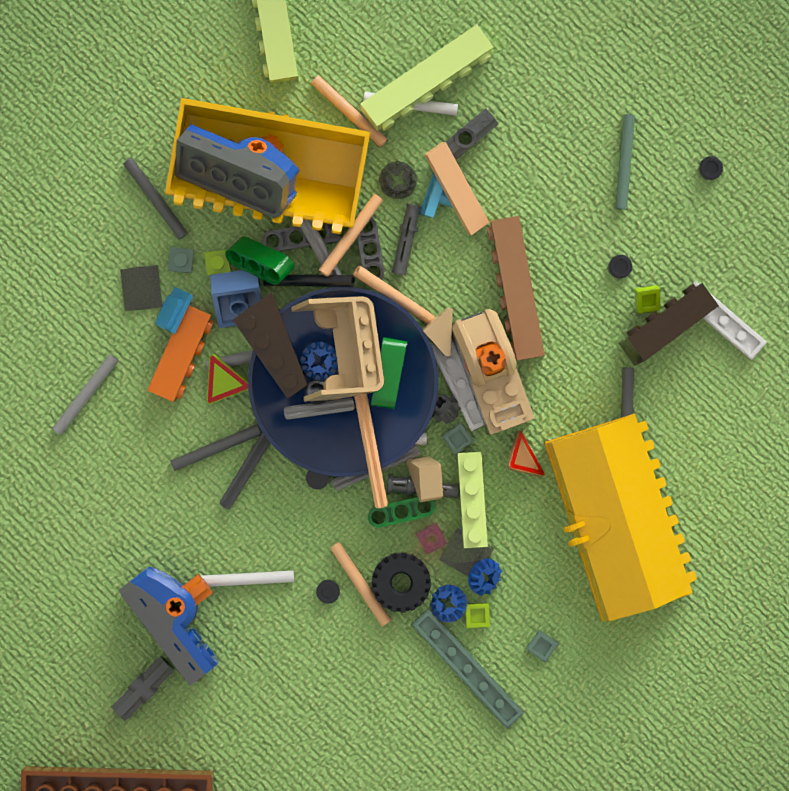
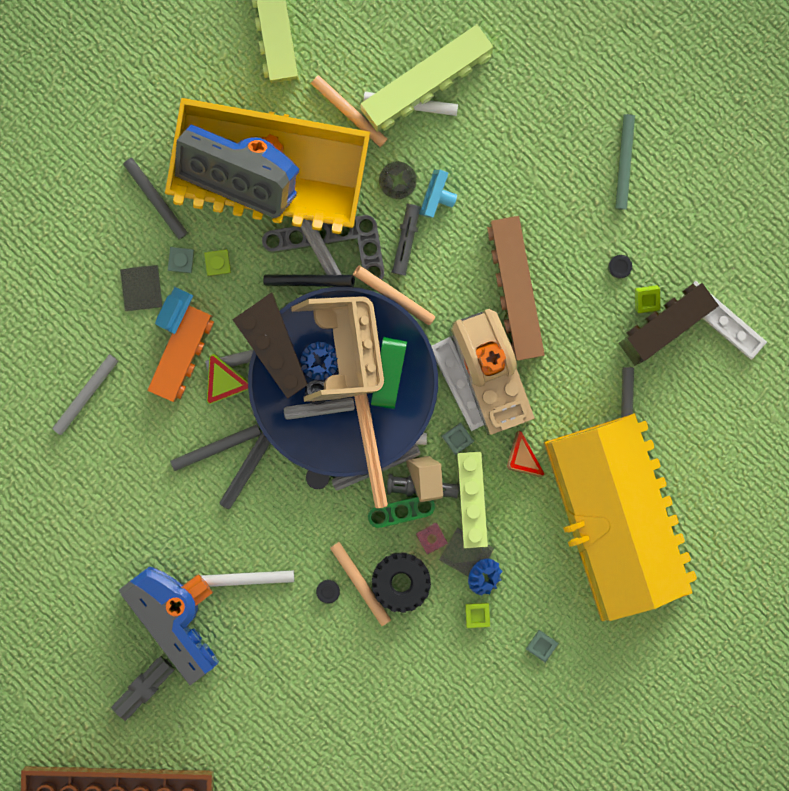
medium blue slope [210,270,262,328] -> none
green beam [225,236,295,285] -> none
light nougat piece [319,194,383,277] -> none
sand green tile [411,608,524,728] -> none
tan slope [423,308,453,356] -> none
light nougat tile [424,142,490,235] -> none
blue gear [430,584,467,623] -> none
dark grey gear [432,394,461,424] -> none
dark grey piece [446,108,499,160] -> none
black tile [698,156,723,180] -> none

